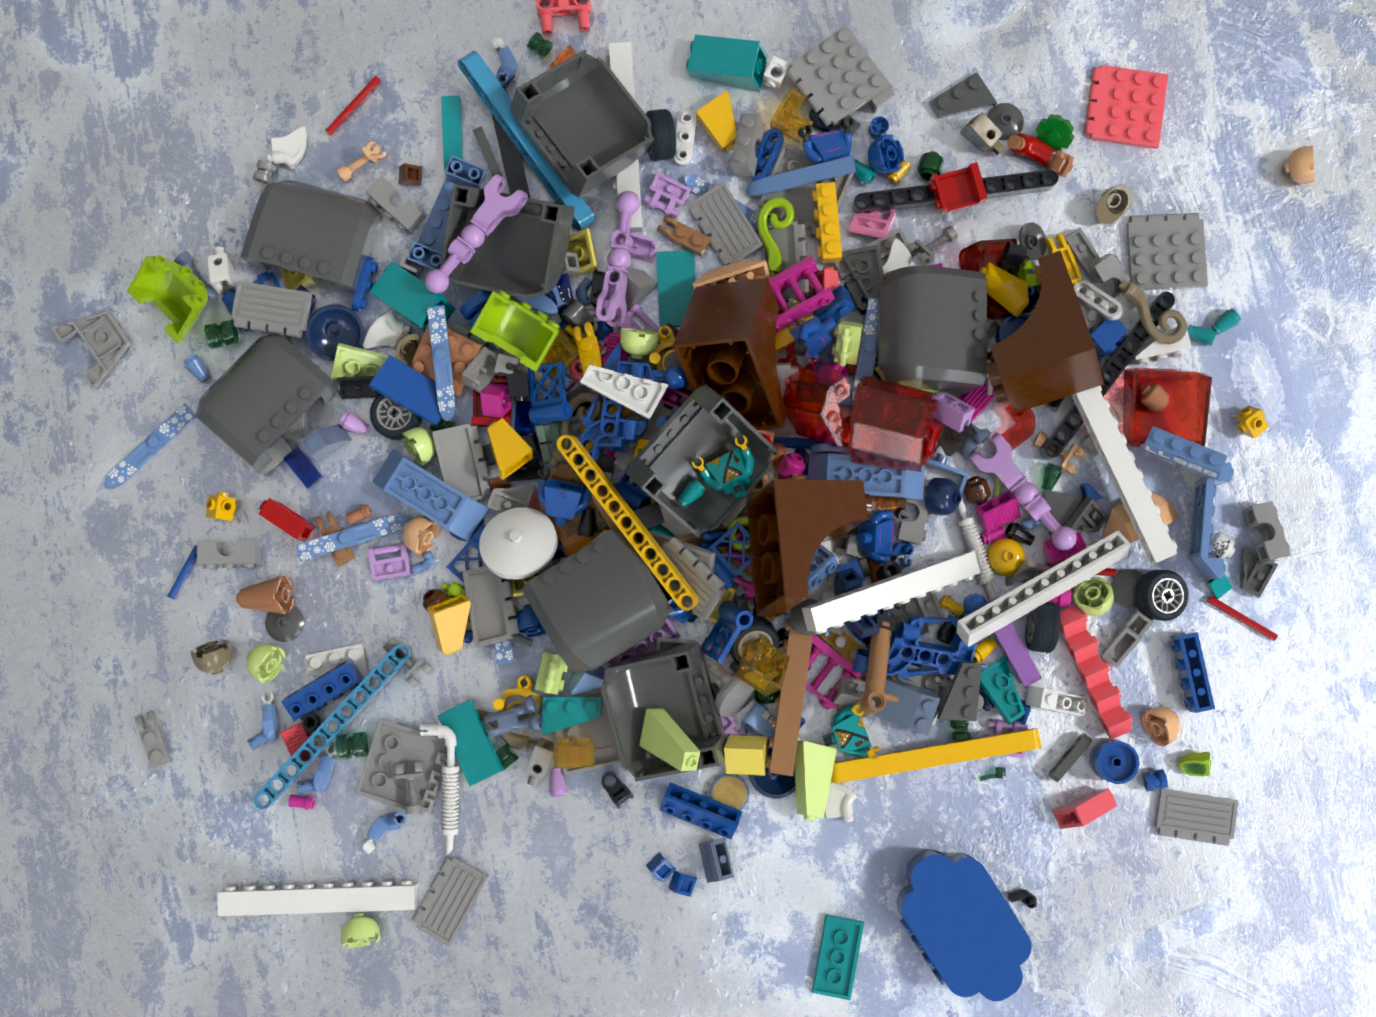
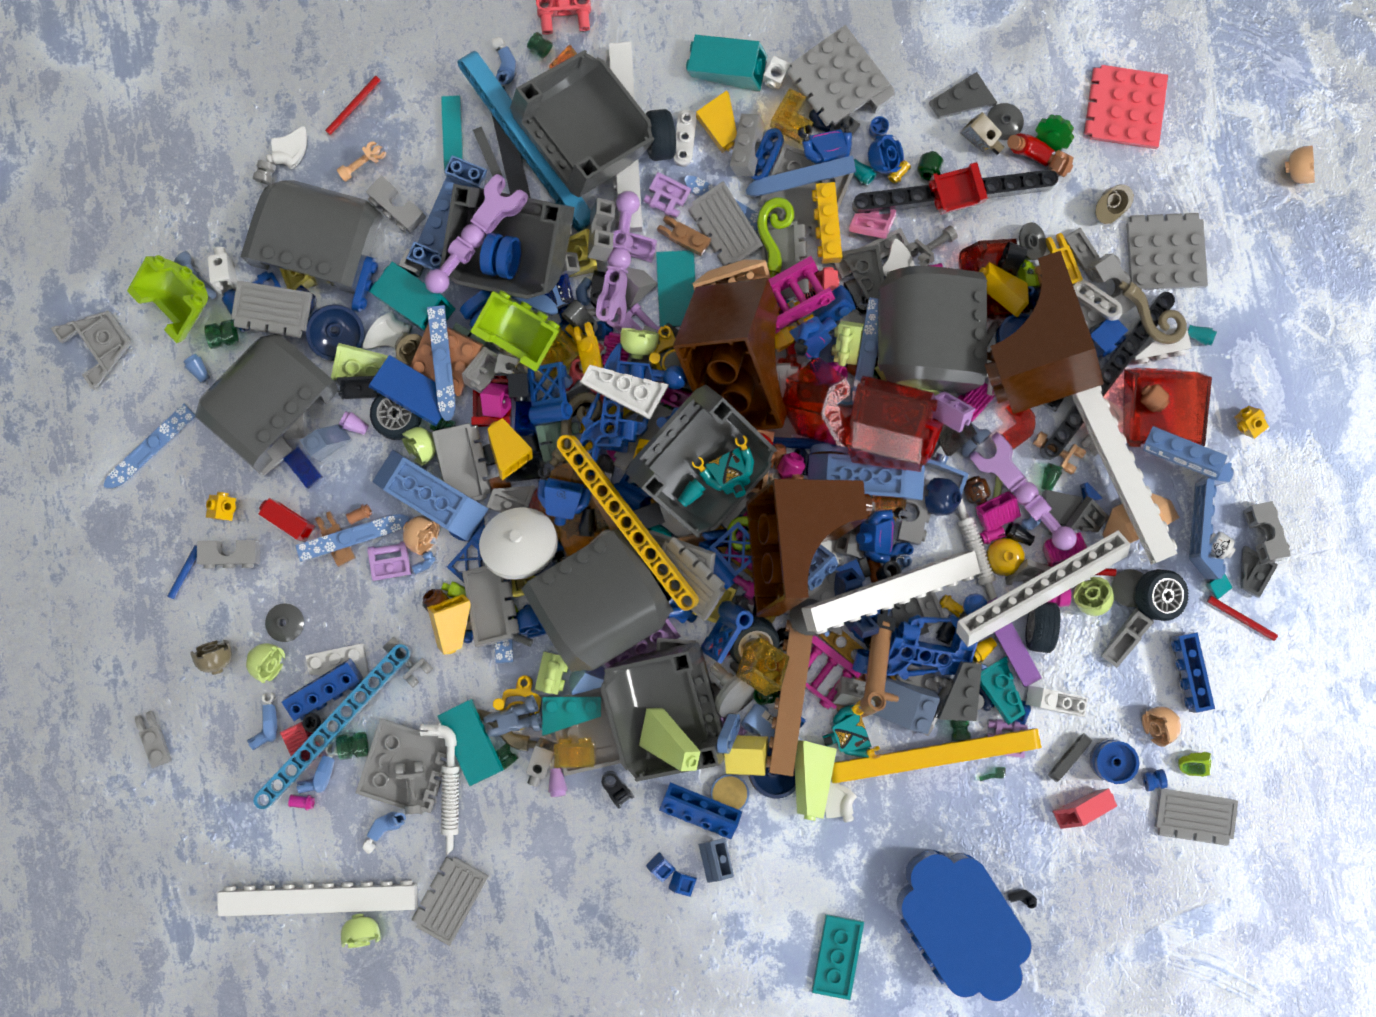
nougat cone [236,576,294,615] -> none
reddish brown slope [398,163,422,186] -> none
coral brick [1060,605,1133,740] -> none
teal cone [1211,308,1241,335] -> none
none -> blue wheel [480,233,522,279]
none -> light grey arch [588,198,616,262]
none -> medium blue beam [717,714,740,754]

